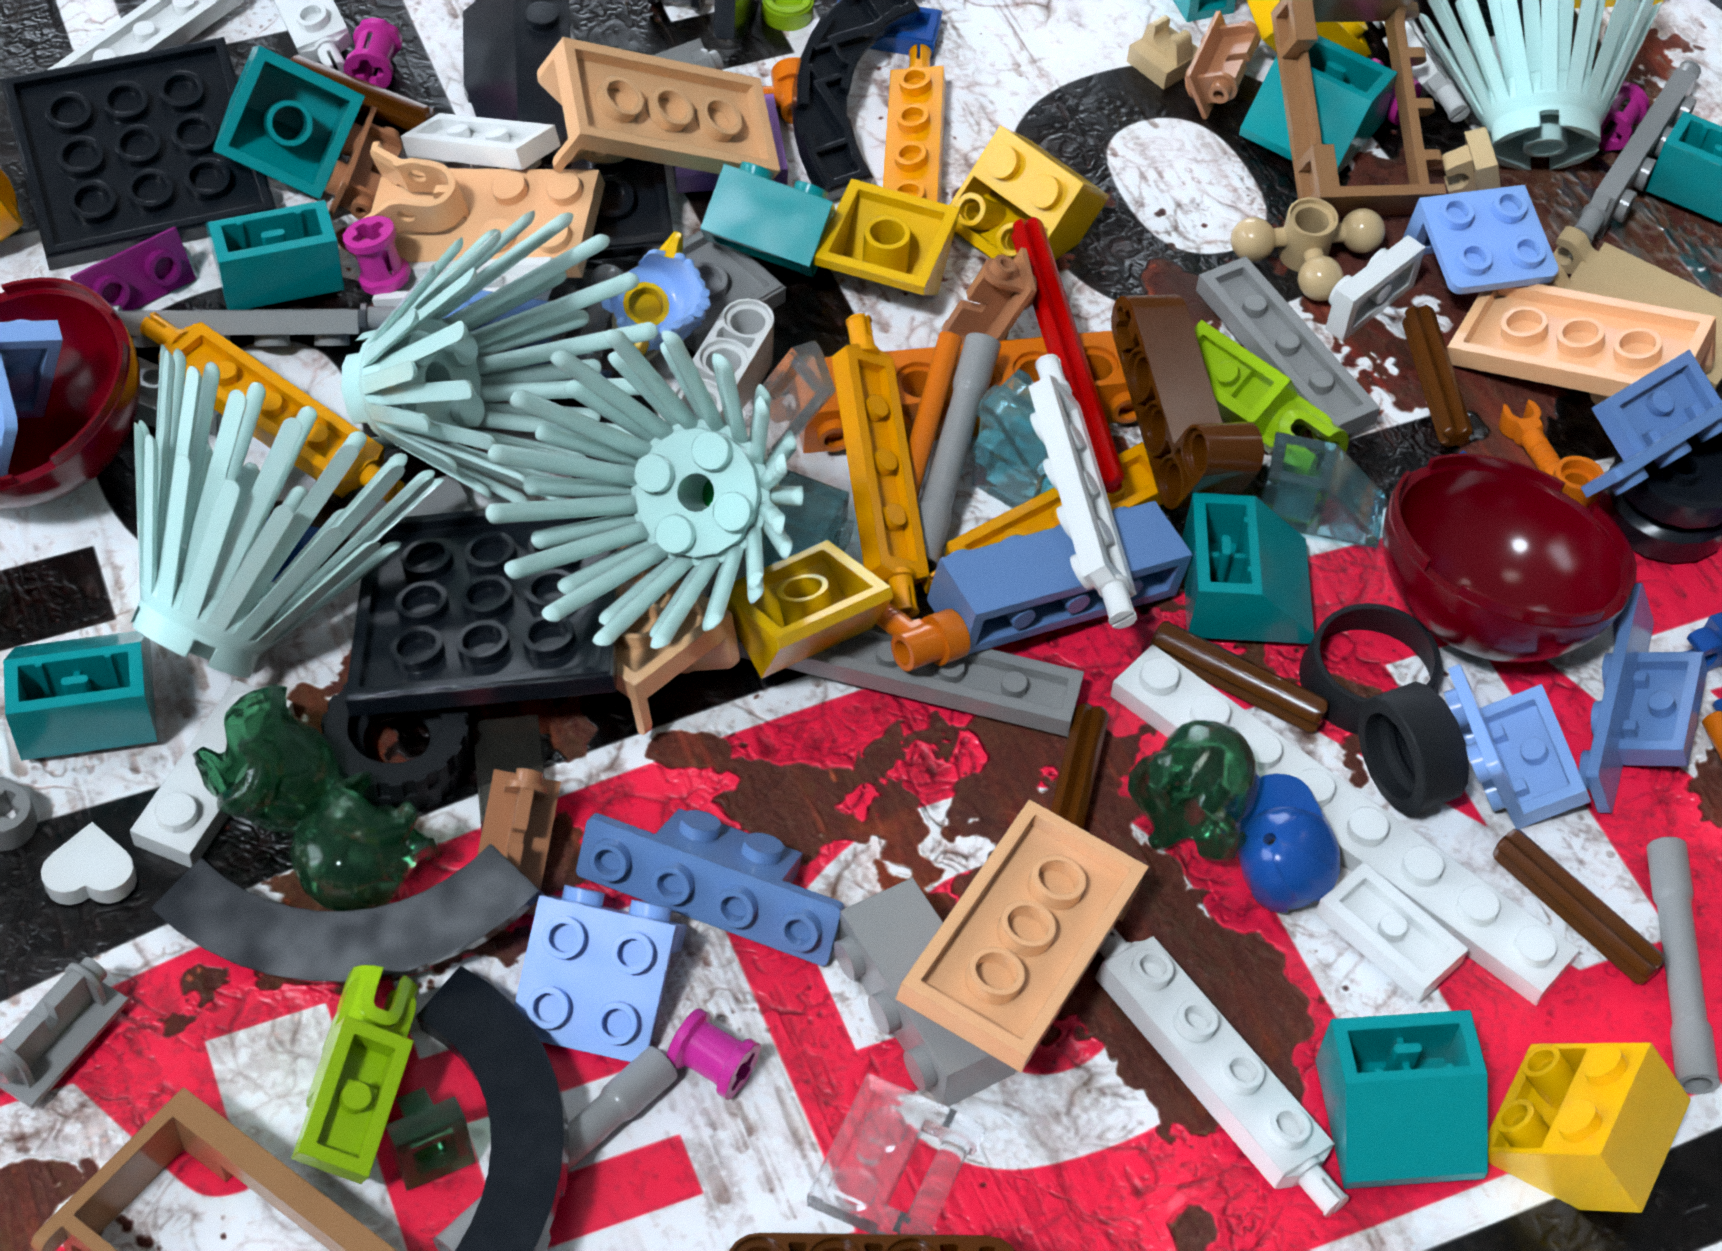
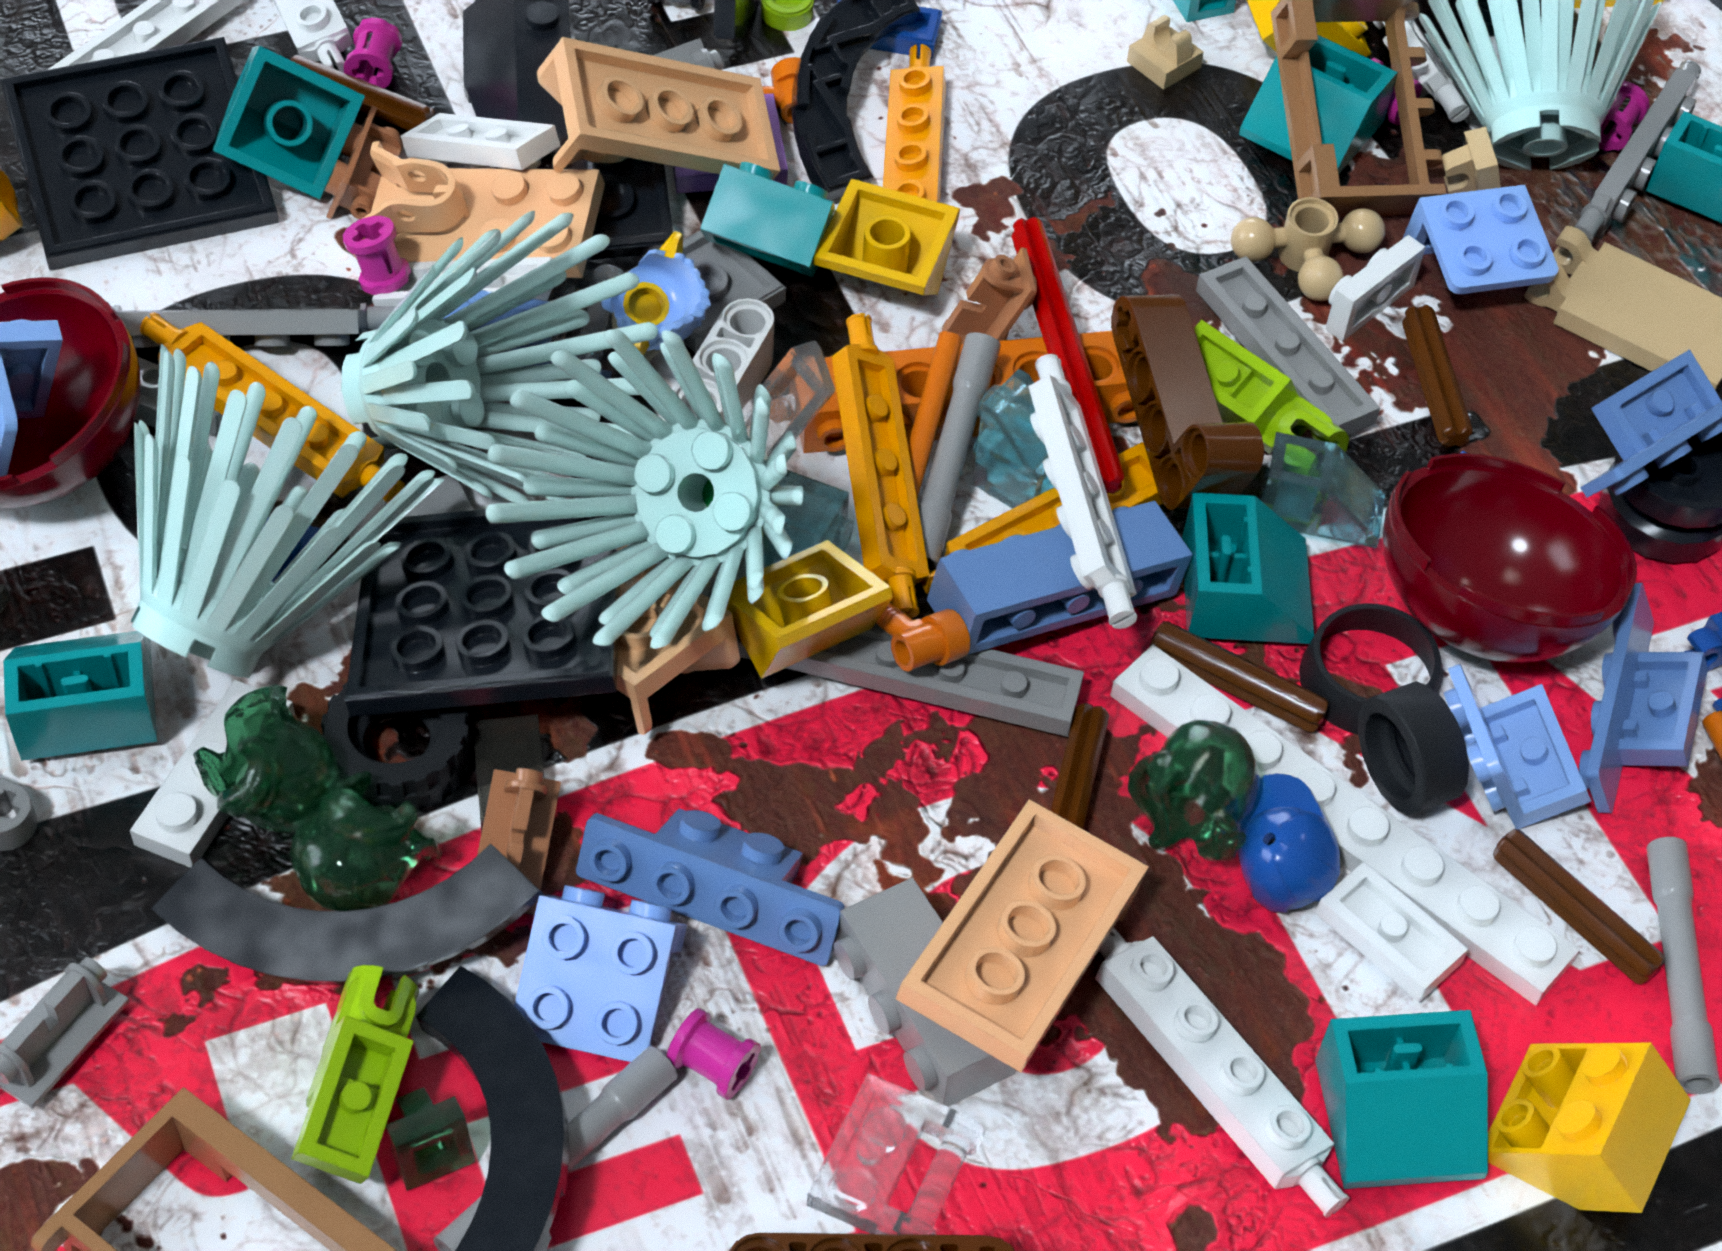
white tile [41,822,137,905] -> none
magenta hinge [70,227,196,311] -> none
teal slope [205,200,344,310] -> none
yellow slope [949,125,1110,260] -> none
nougat hinge [1185,11,1261,119] -> none
light nougat plate [1447,284,1716,405] -> none
orange brick [1498,399,1604,509] -> none

